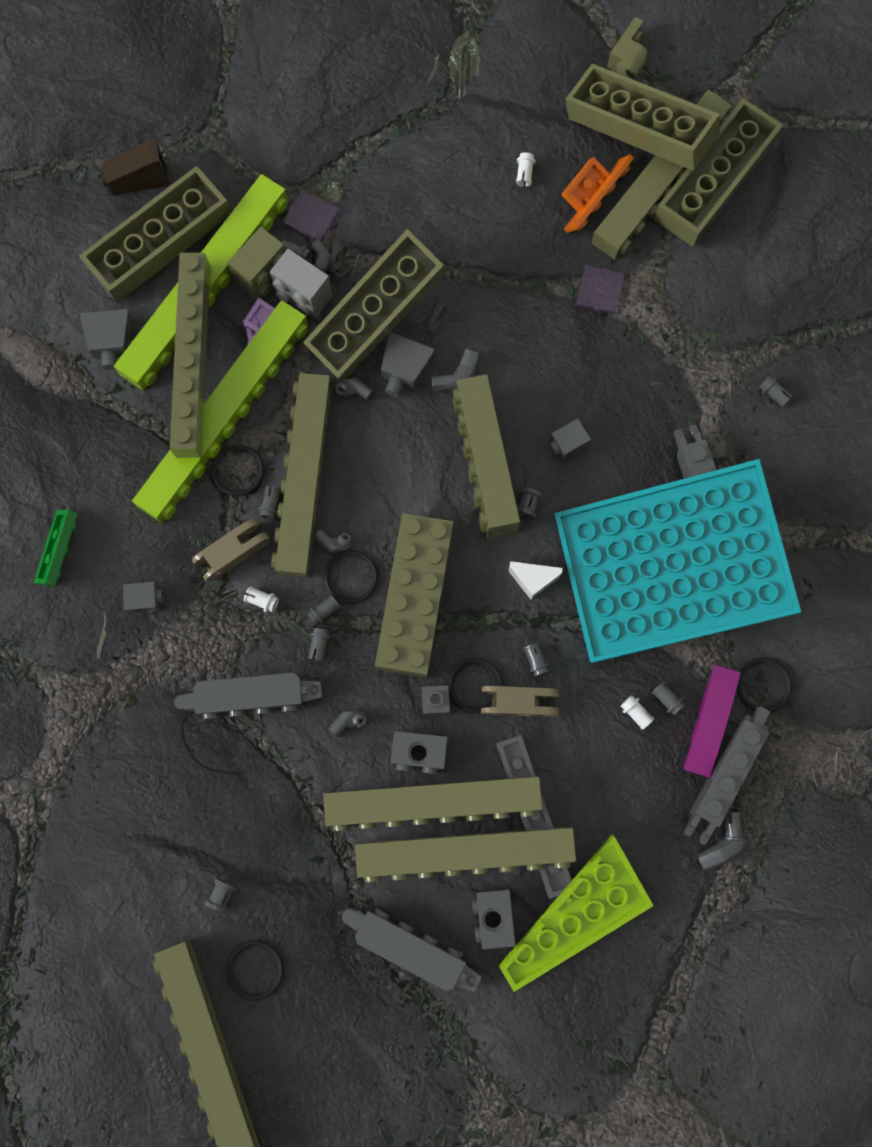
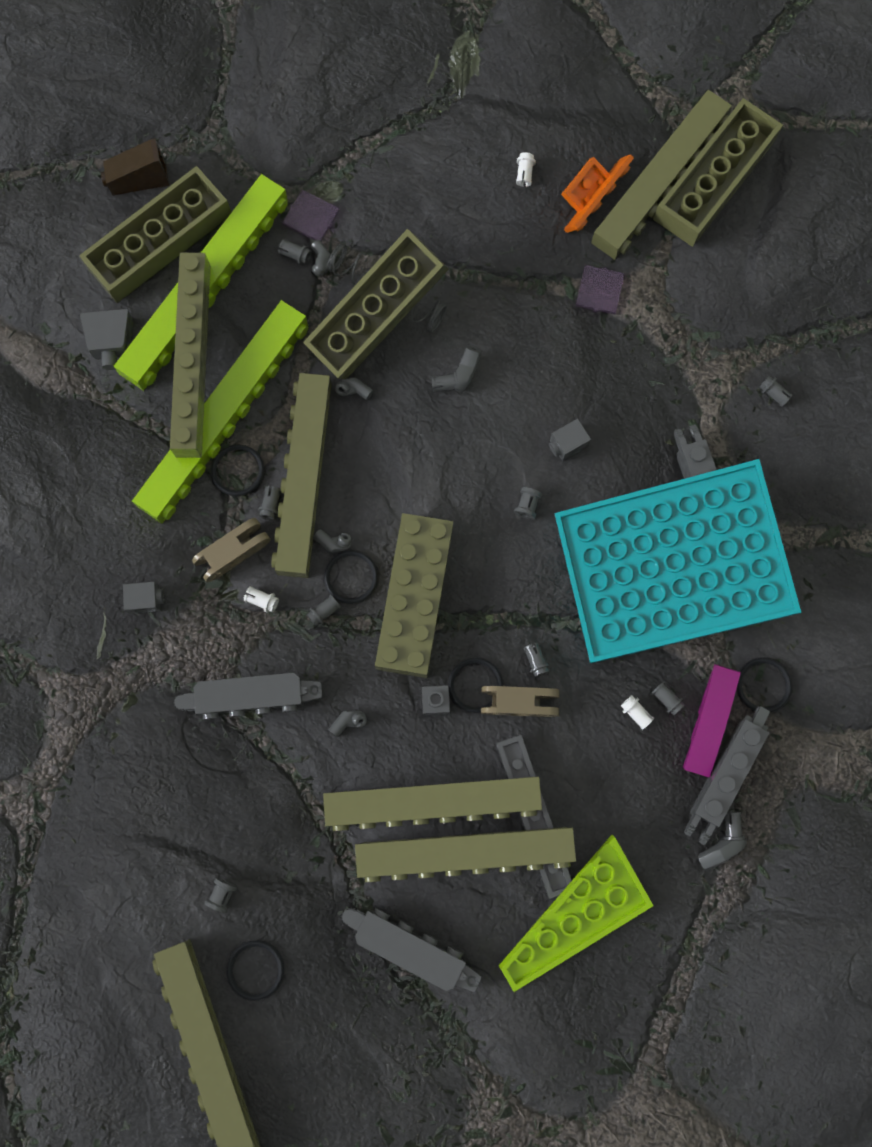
green plate [34,510,78,587] -> none
olive brick [228,227,285,301] -> none
lavender slope [243,298,275,344] -> none
light grey brick [270,249,333,319] -> none
dark grey pin [308,628,331,661] -> none
dark grey torso [381,332,435,397] -> none
dark grey brick [391,731,447,774] -> none
olive brick [452,374,520,540] -> none
dark grey brick [472,888,515,950] -> none
white slope [509,561,562,599] -> none
olive brick [566,64,720,171] -> none
olive plate [607,16,647,80] -> none

